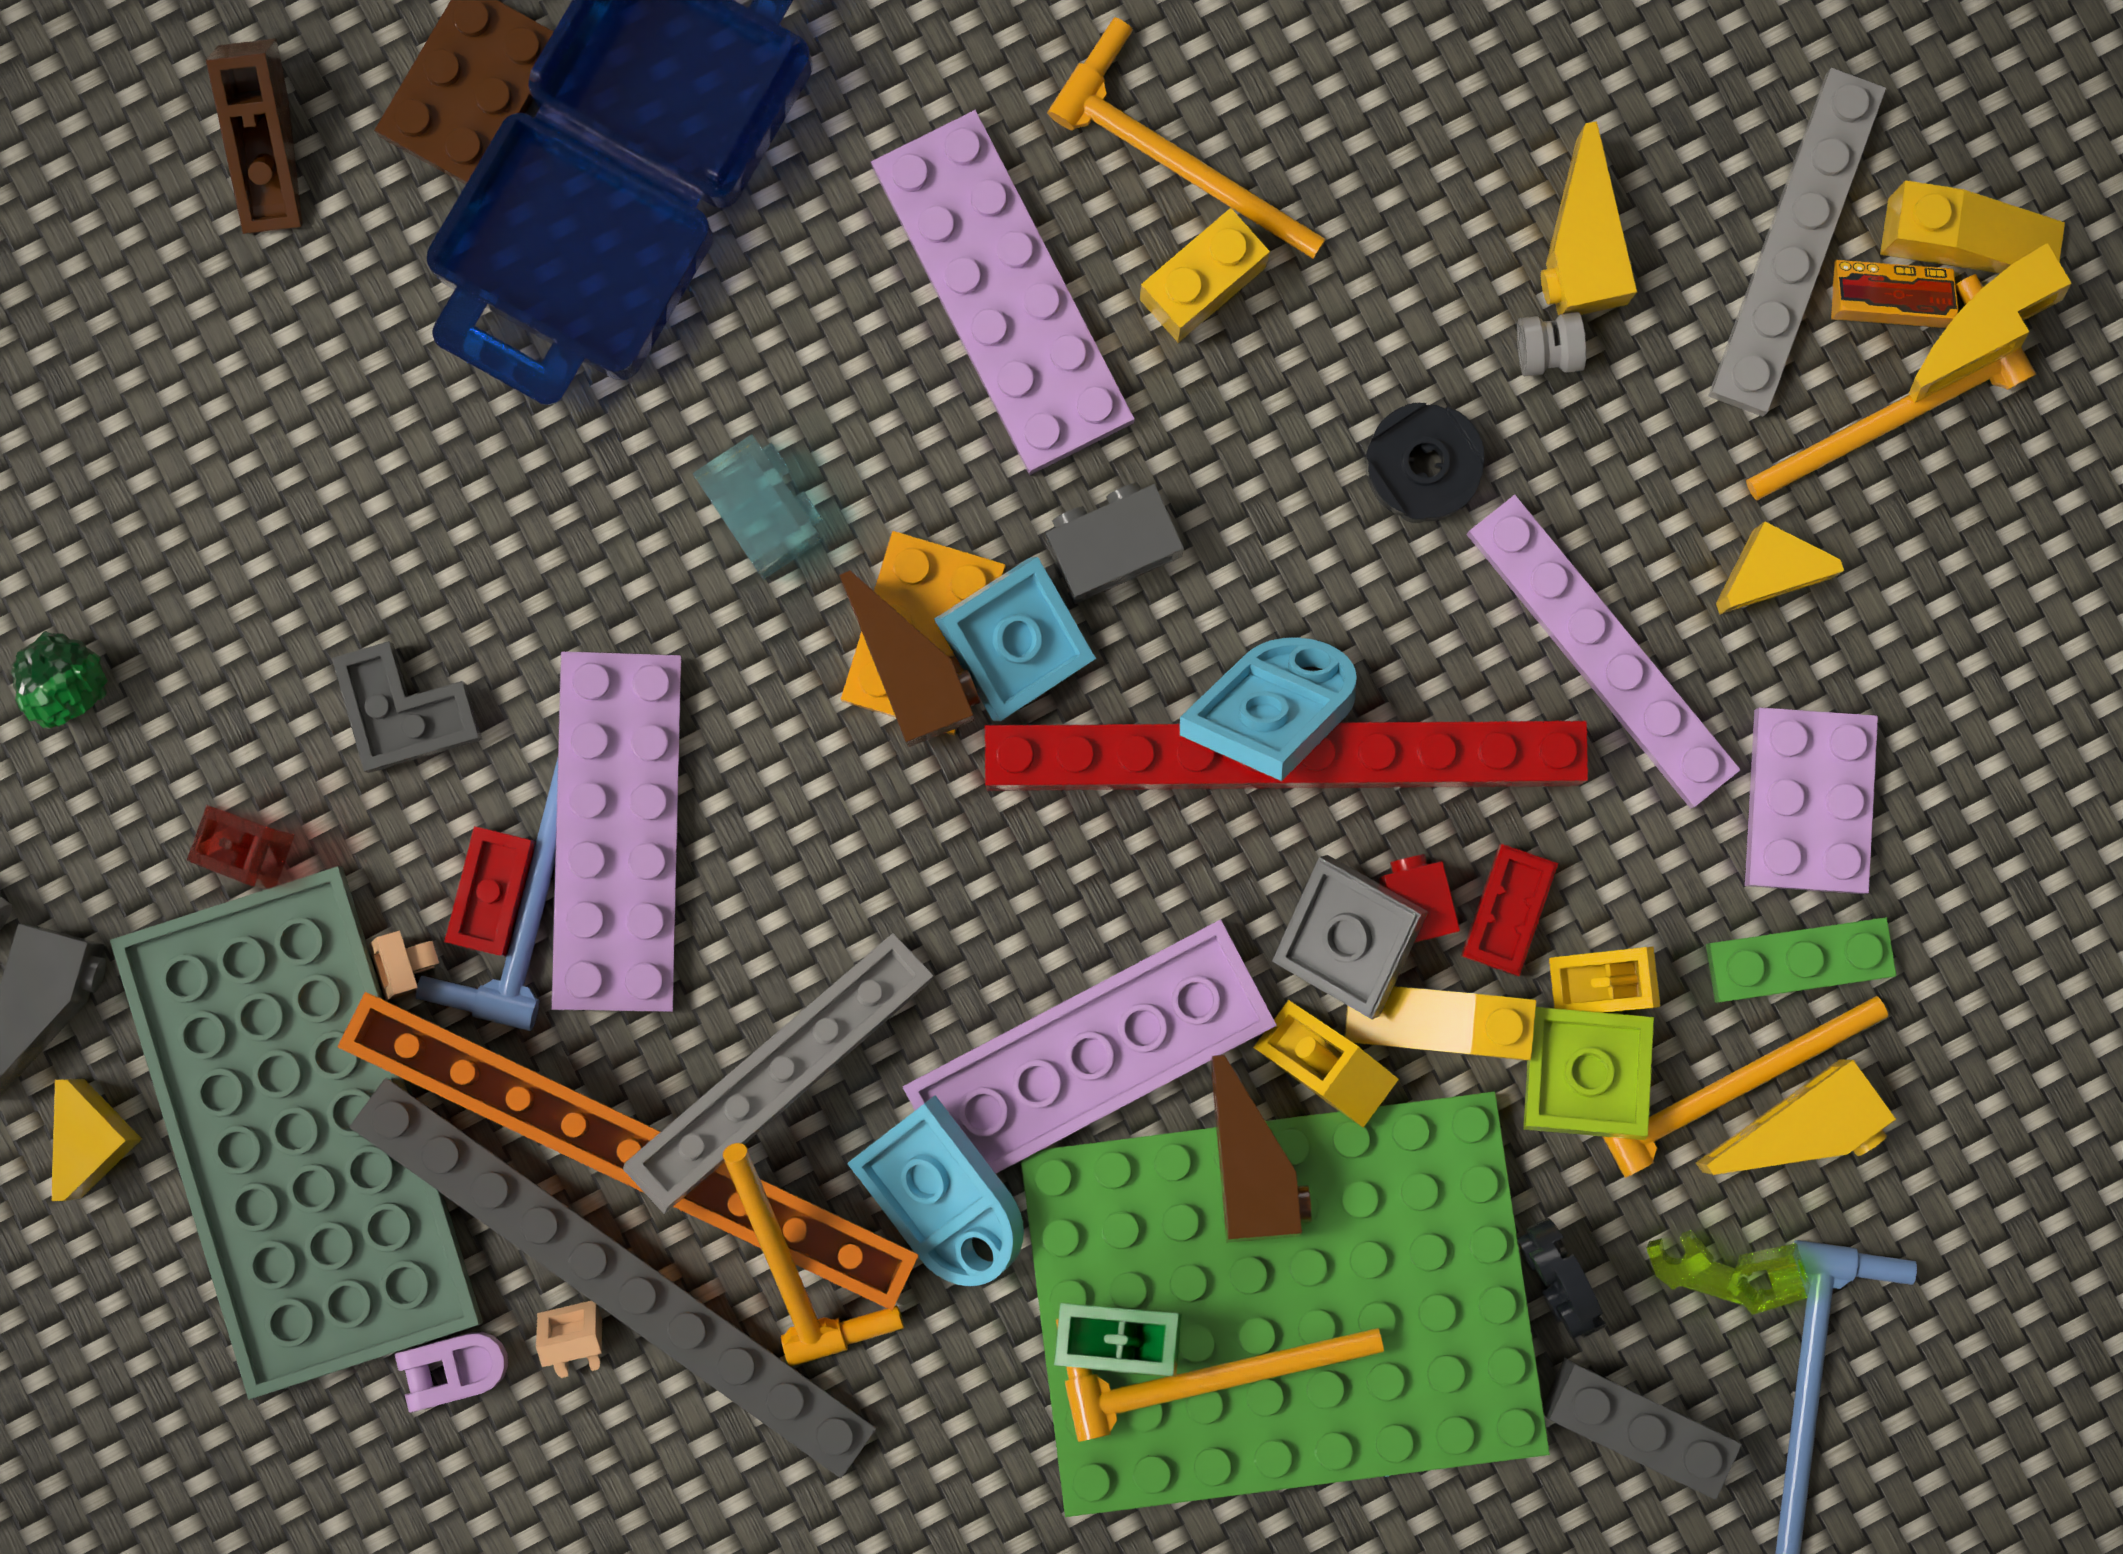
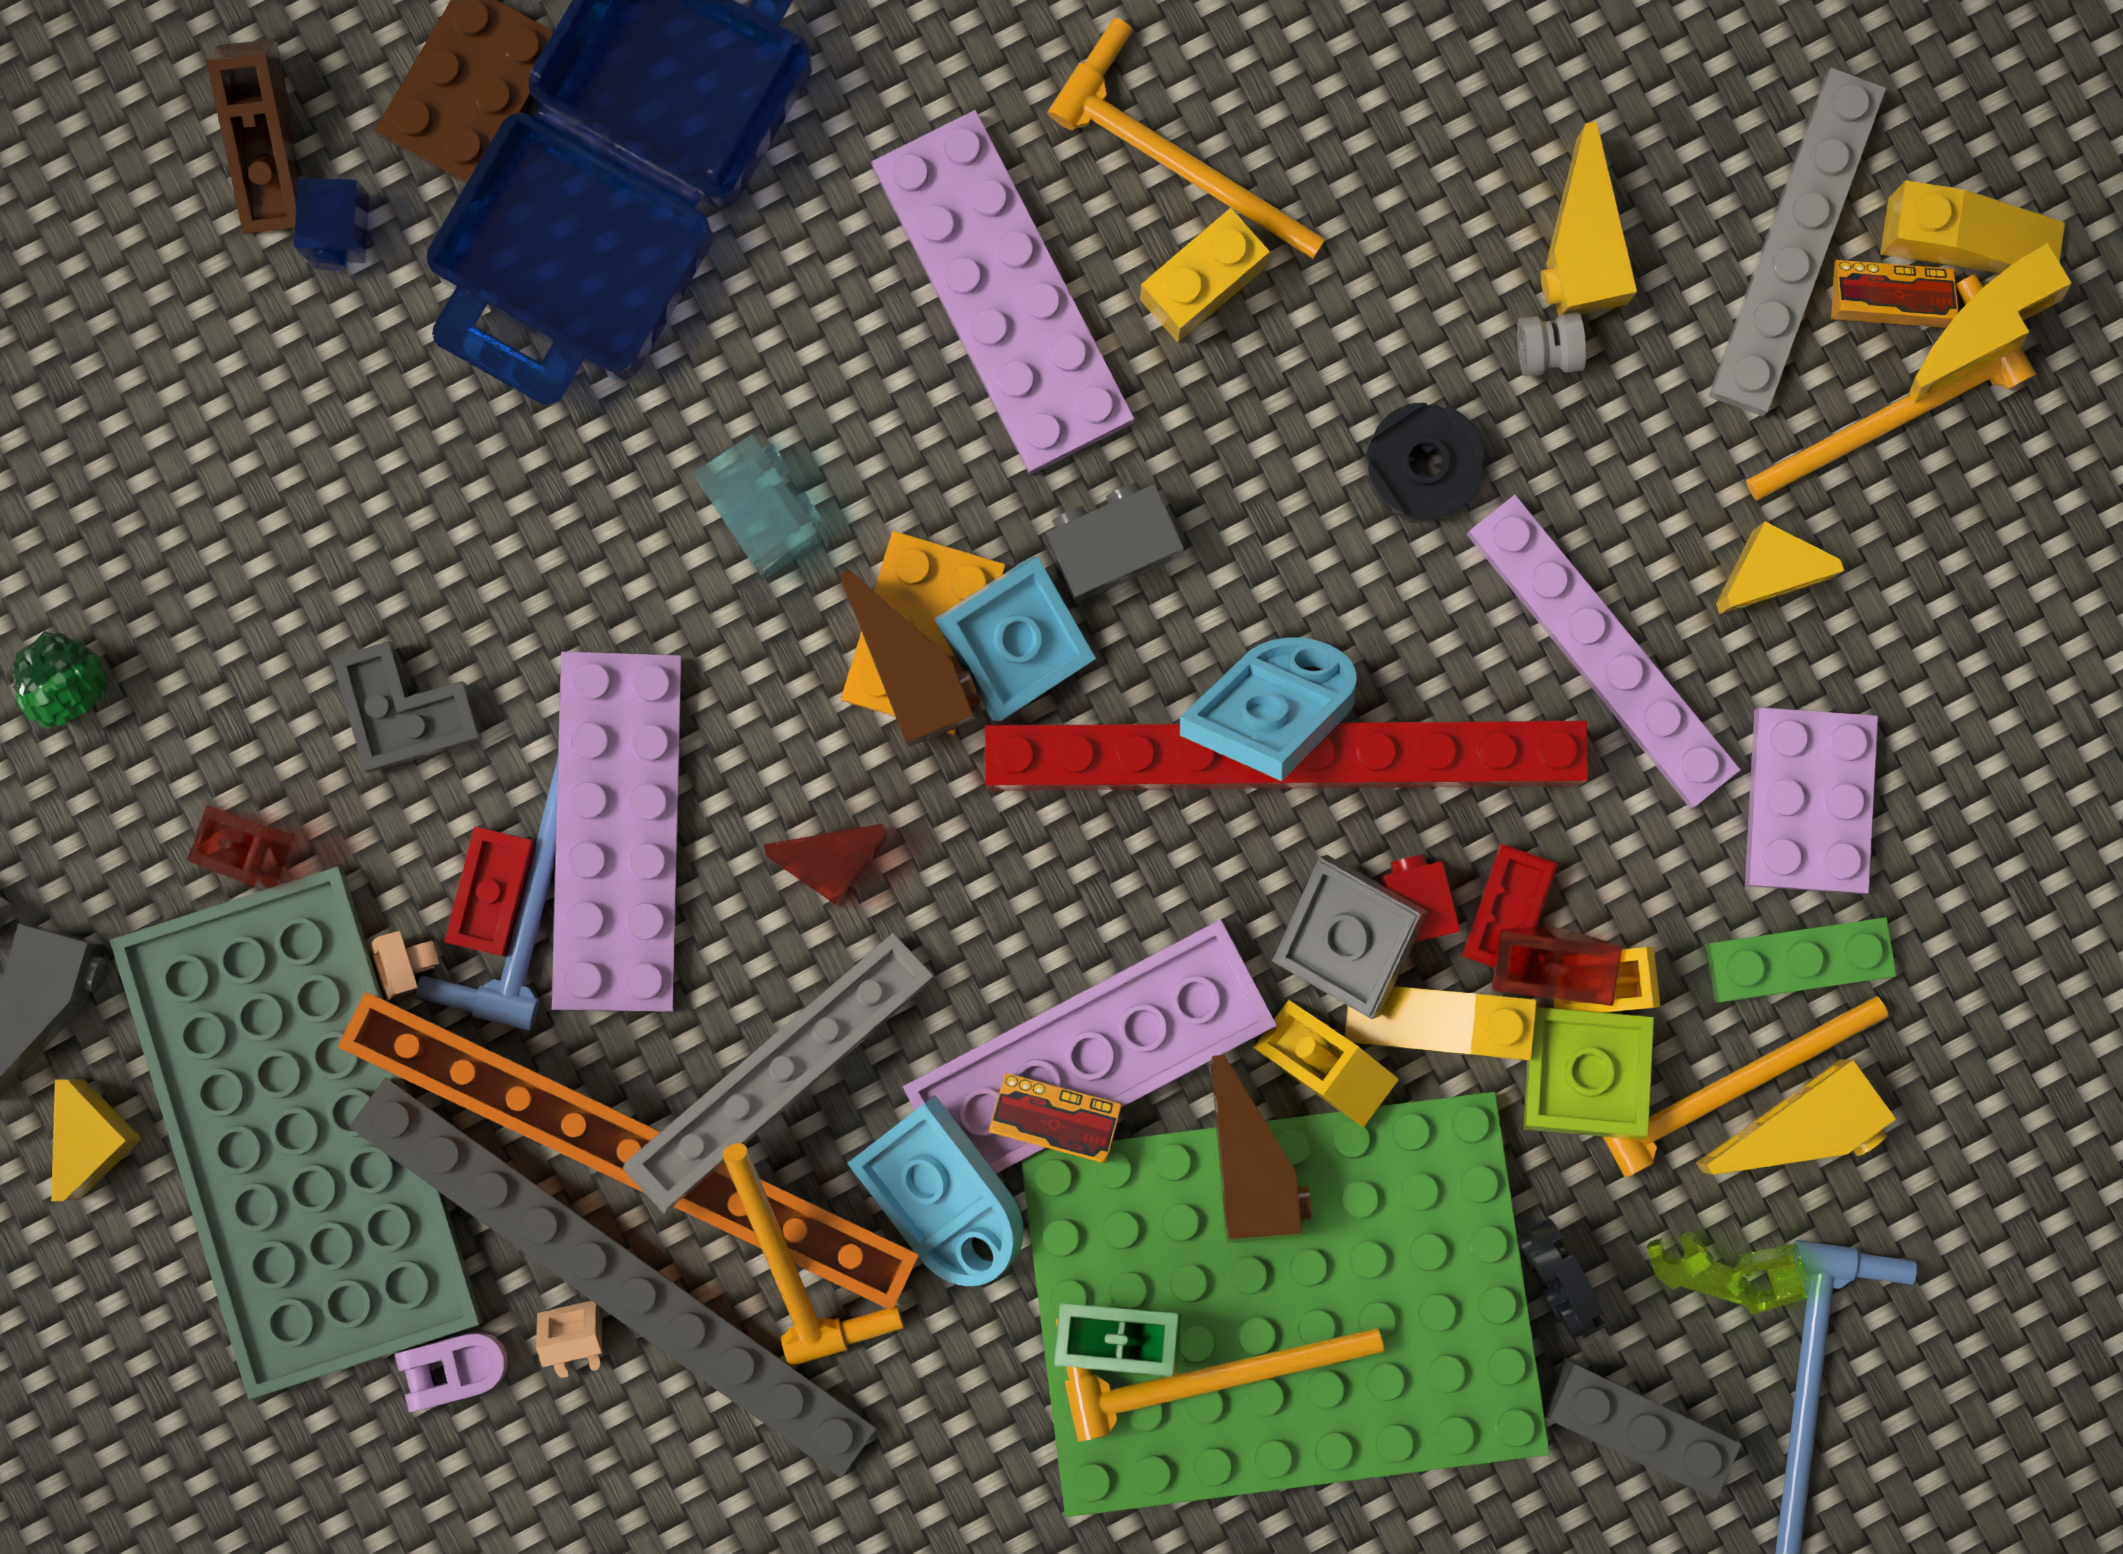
none -> clear blue brick [294,178,369,271]
none -> clear red slope [764,824,888,907]
none -> slope [988,1073,1121,1164]
none -> clear red slope [1492,926,1622,1006]

